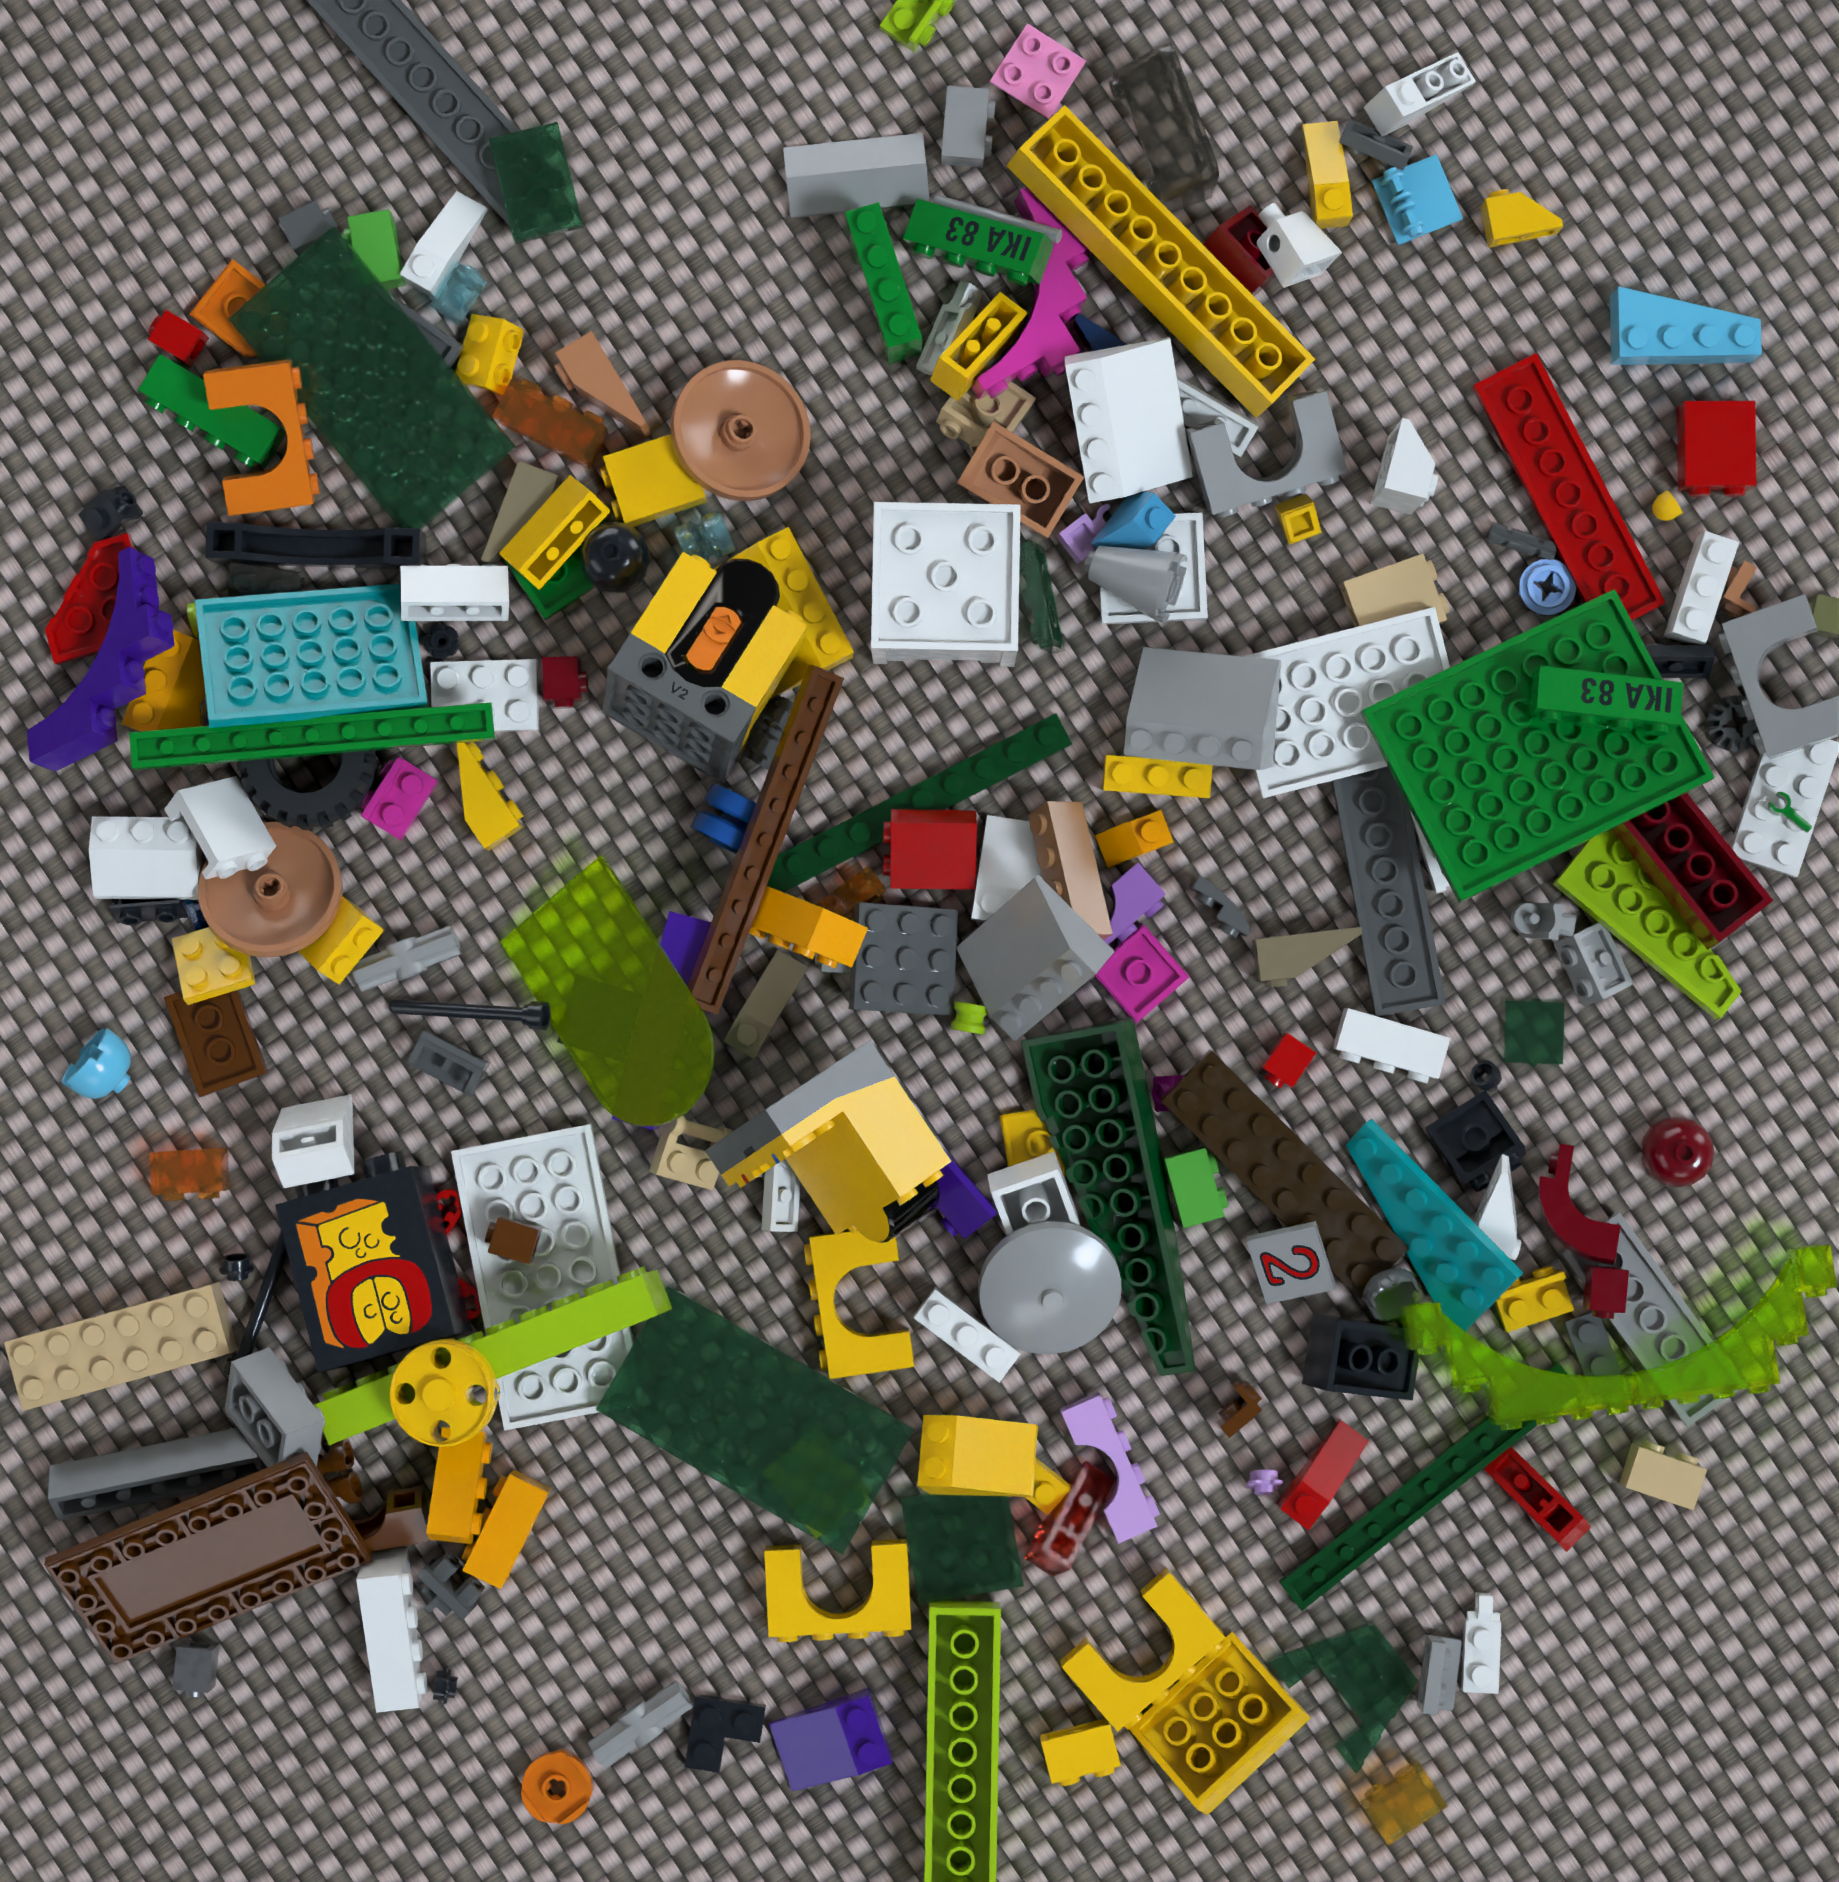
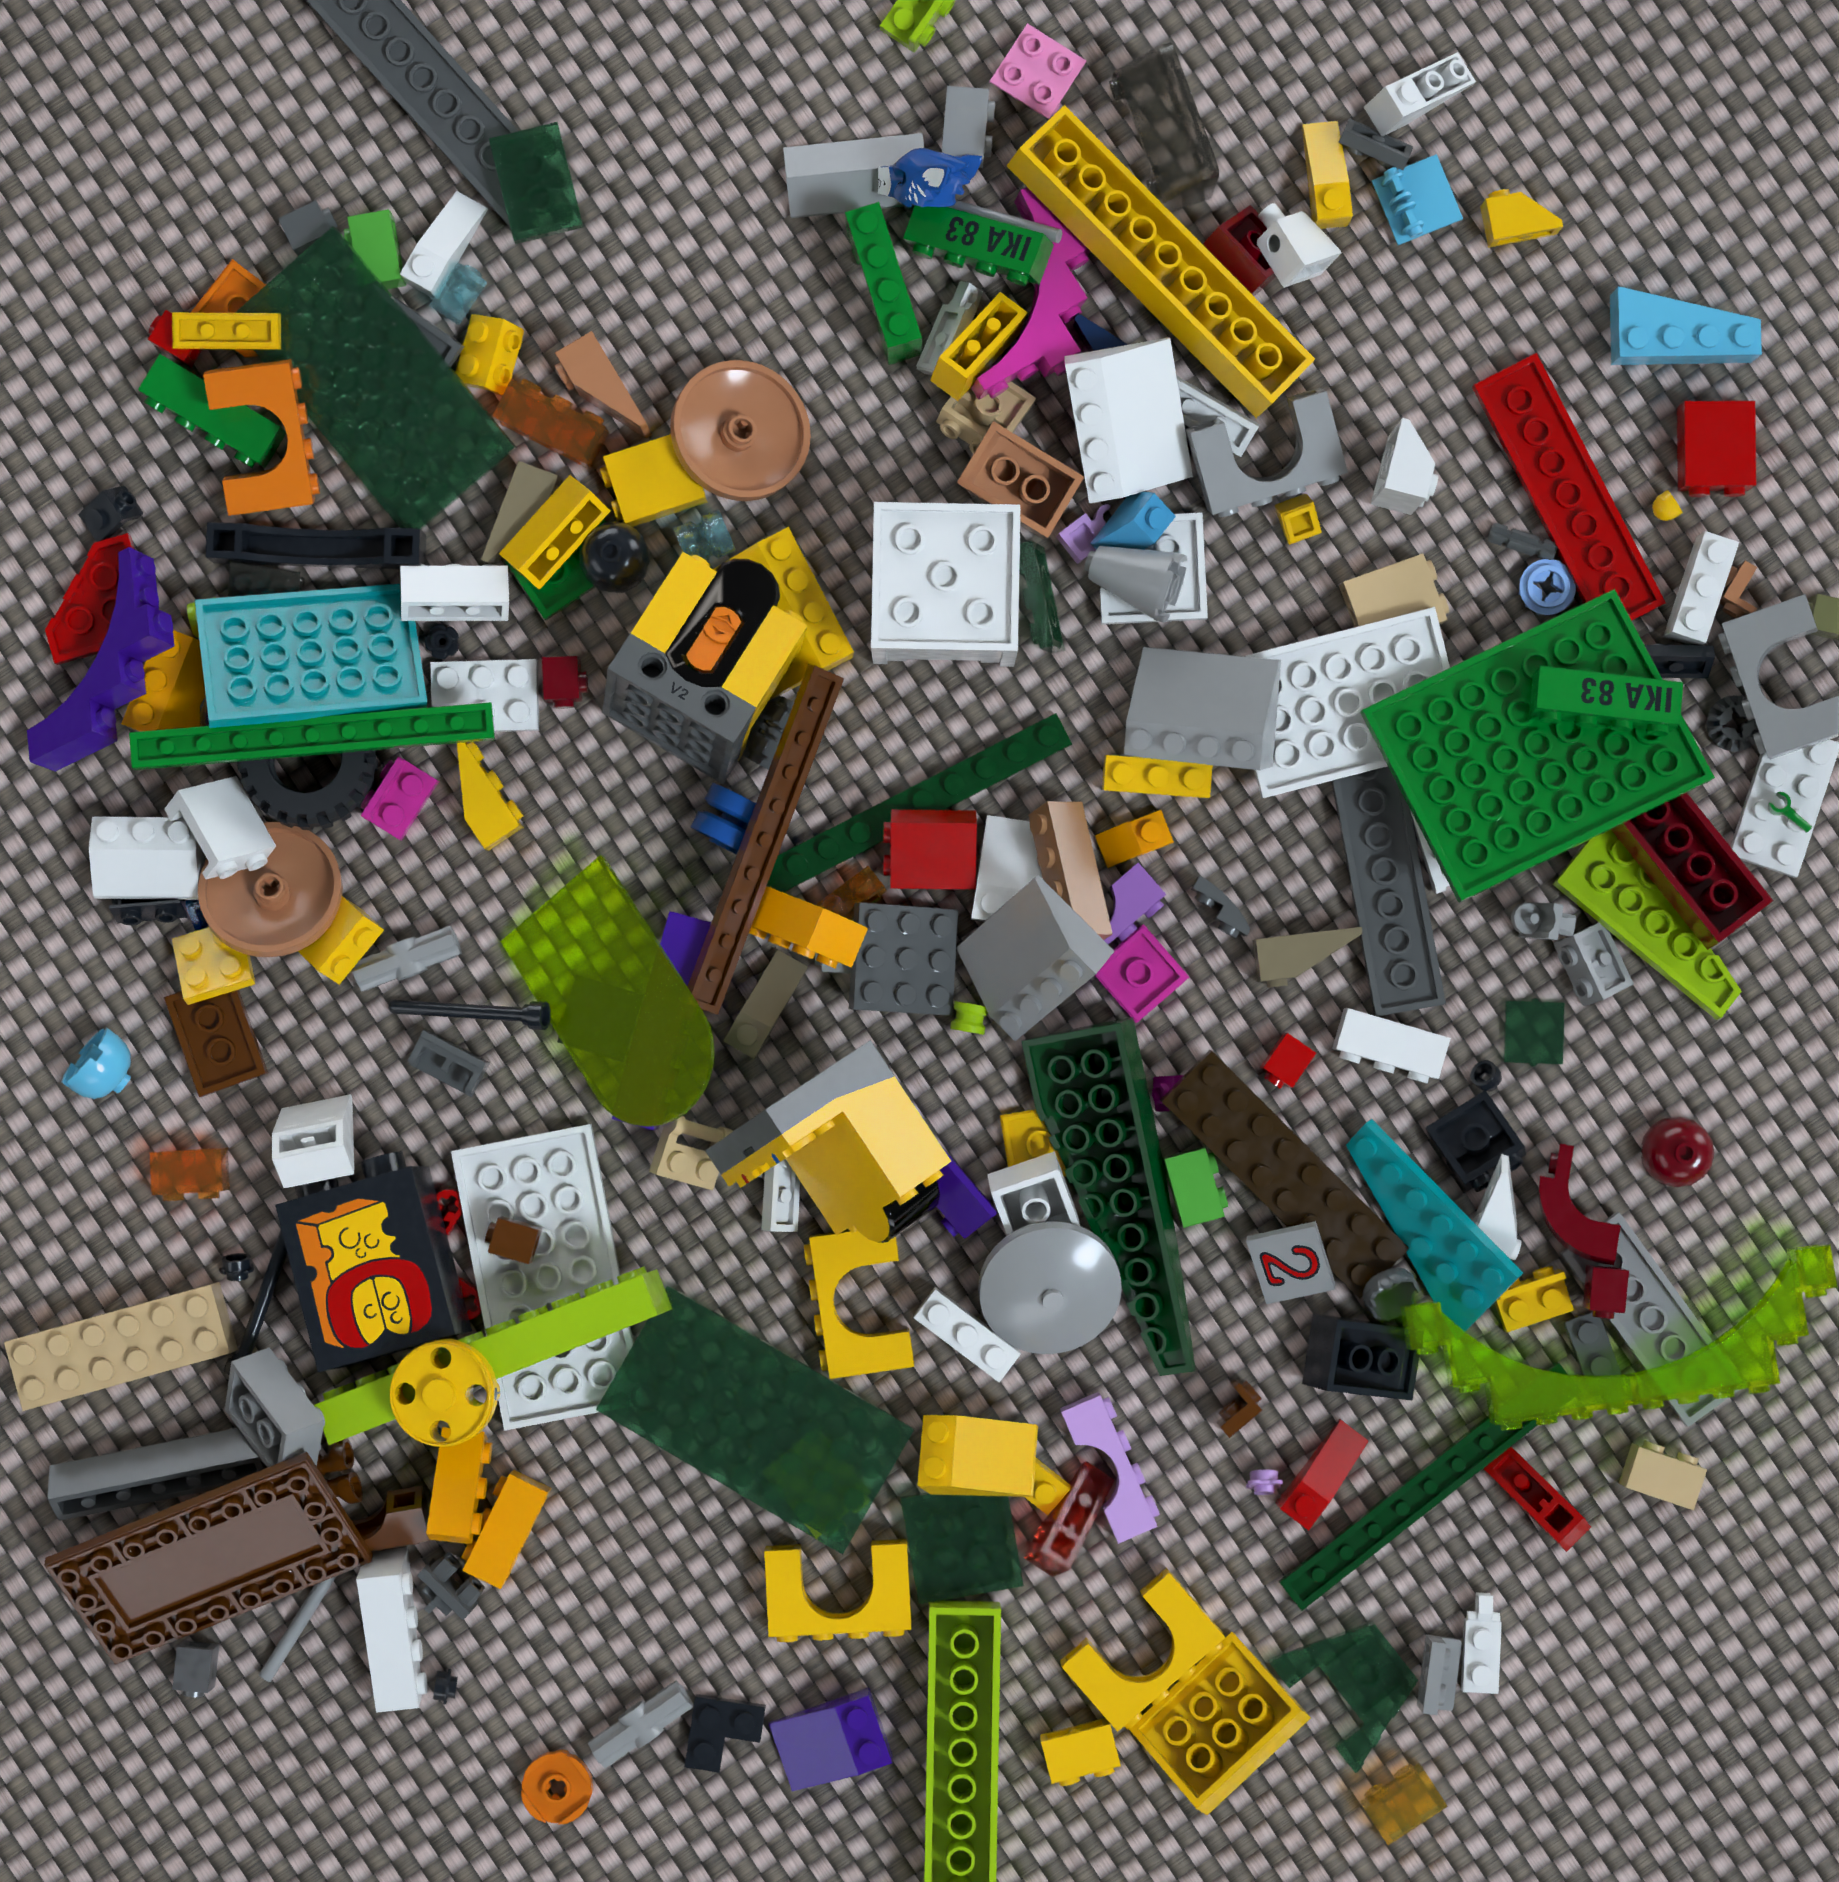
none -> yellow tile [172,312,281,350]
none -> light grey bar [259,1576,337,1682]
none -> blue piece [878,148,982,207]

